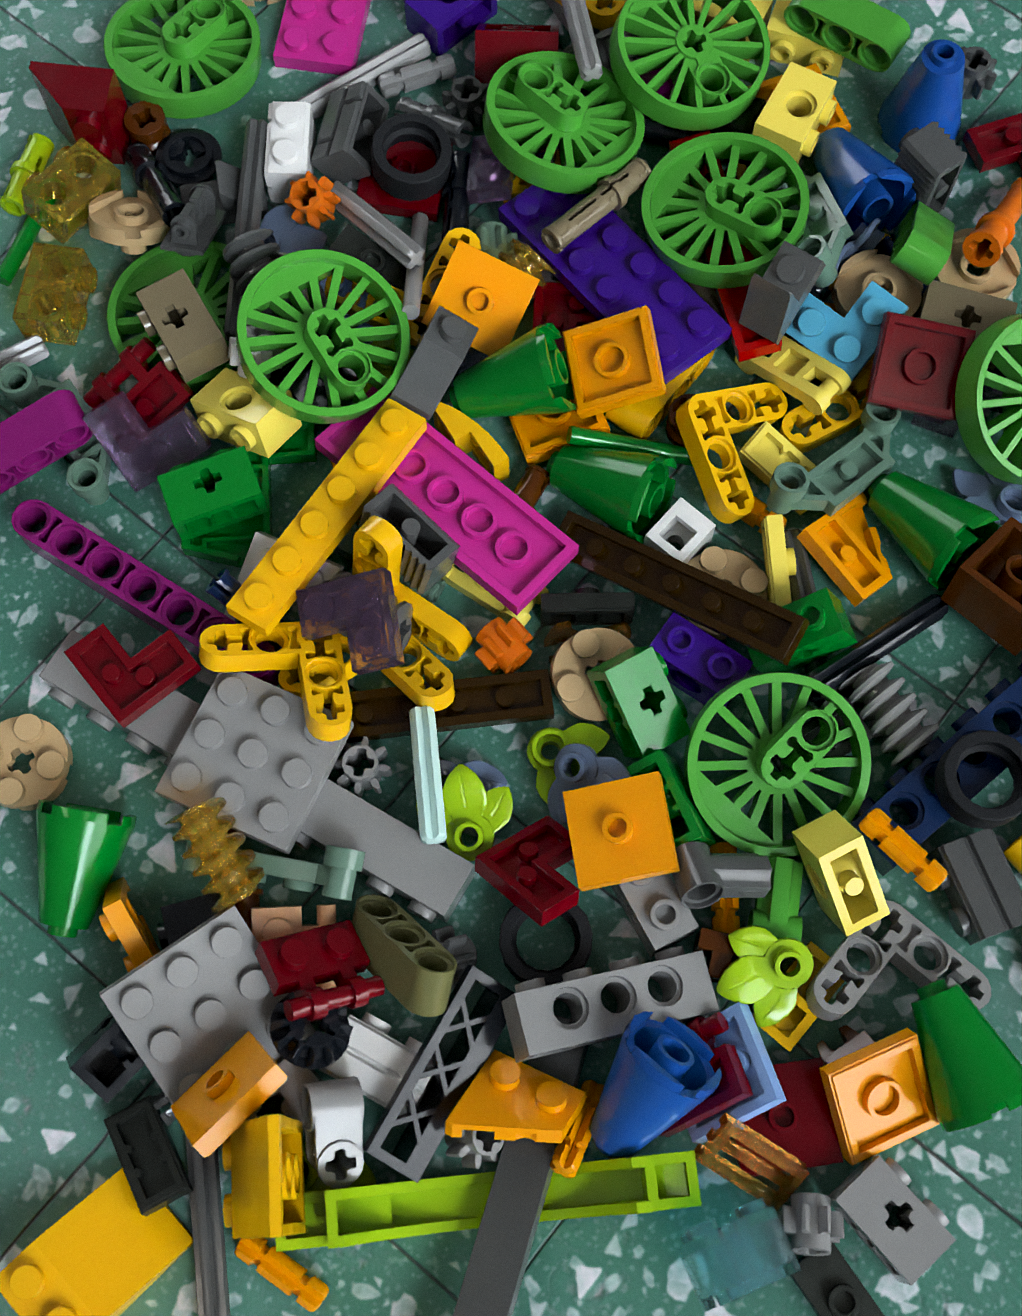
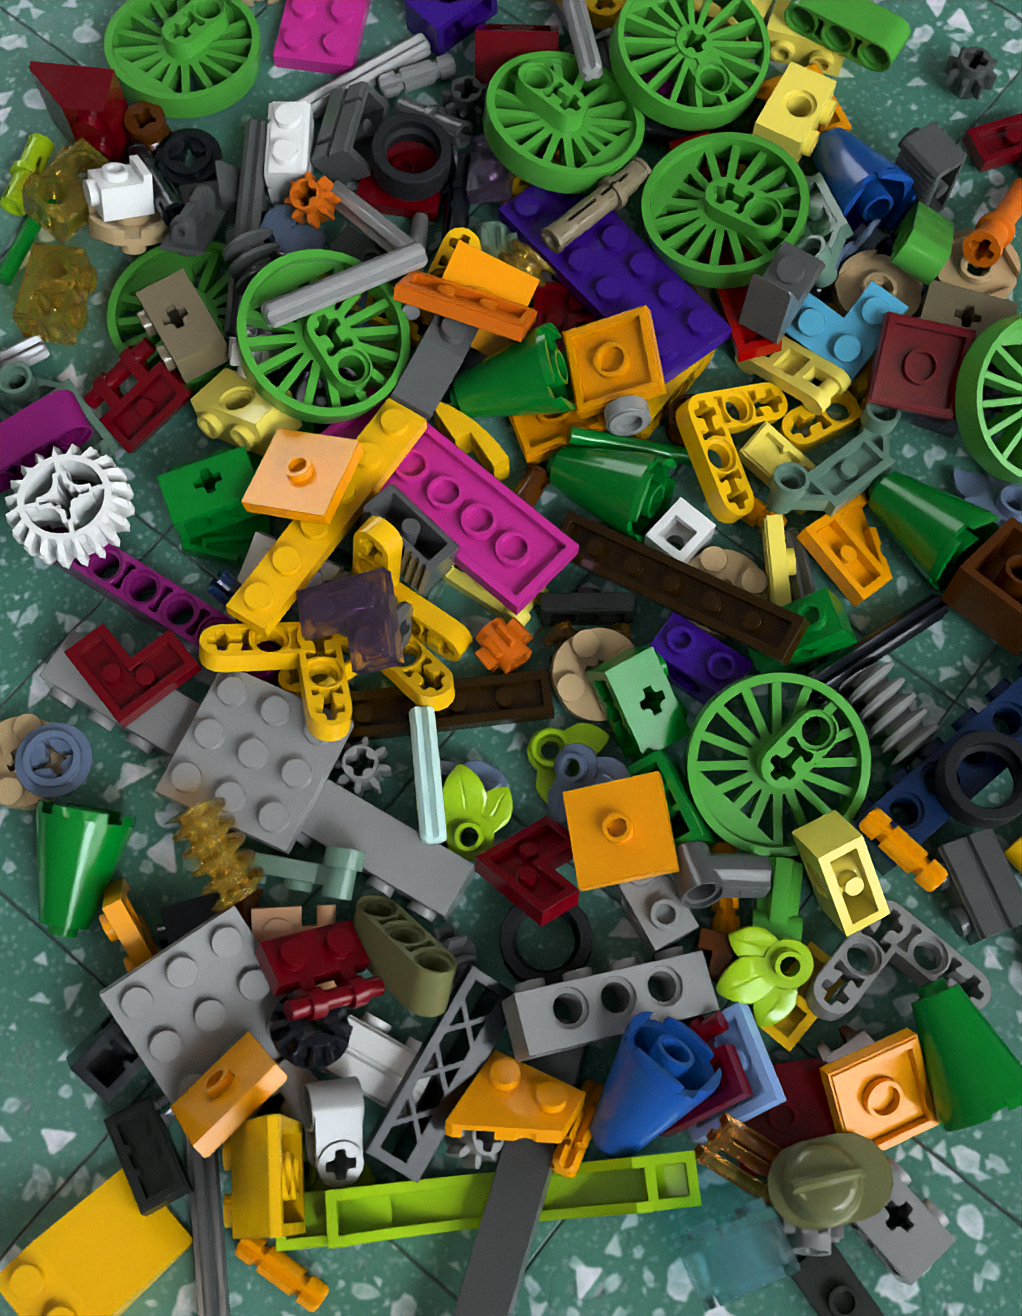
clear purple plate [82,391,212,492] -> none
blue cone [878,39,965,153] -> none
none -> white gear [4,443,135,569]
none -> sand blue gear [15,723,95,800]
none -> white brick [83,155,154,222]
none -> light orange plate [241,428,364,525]
none -> light grey axle [261,242,428,328]
none -> orange tile [393,270,538,342]
none -> light grey tile [603,395,651,436]
none -> olive piece [767,1133,894,1230]

